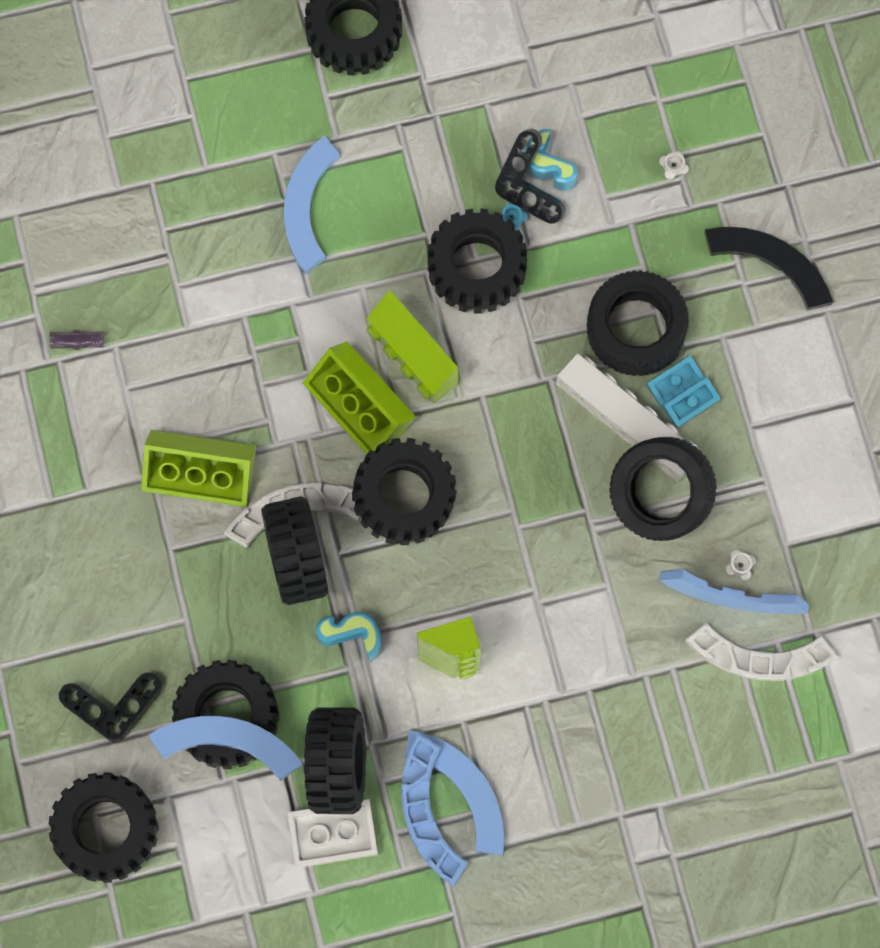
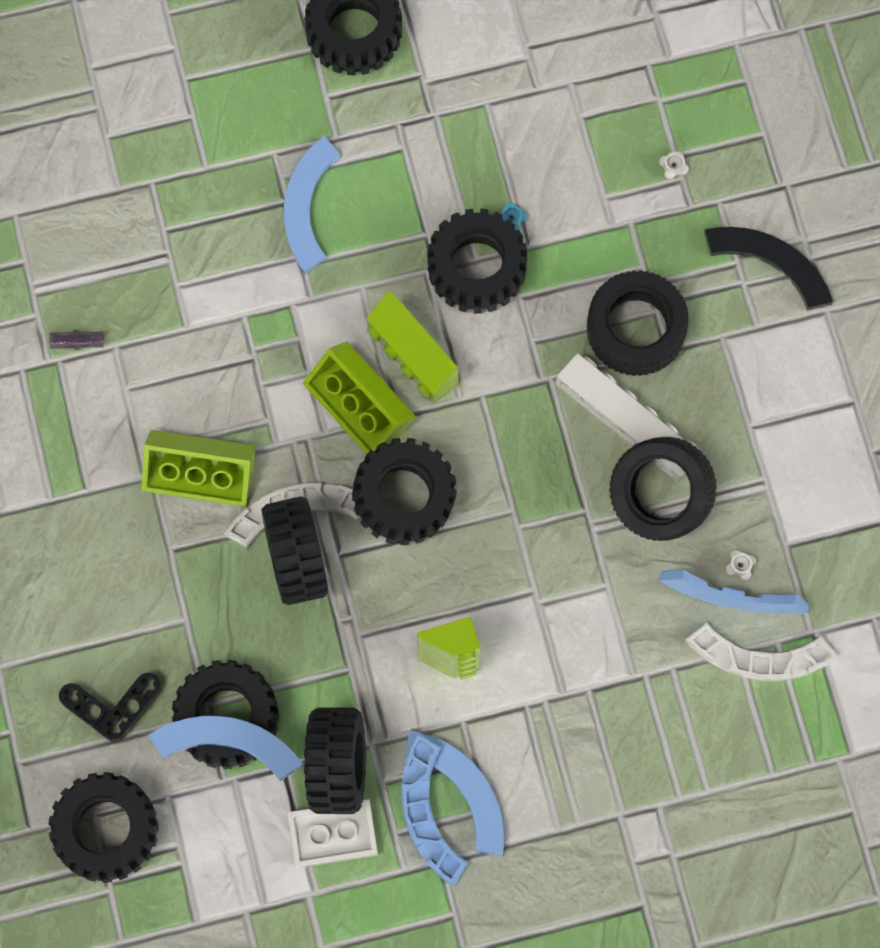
medium azure animal [316,612,382,662] -> none
black beam [495,128,566,224] -> none
medium azure animal [524,129,578,191] -> none
medium azure slope [645,355,721,428] -> none

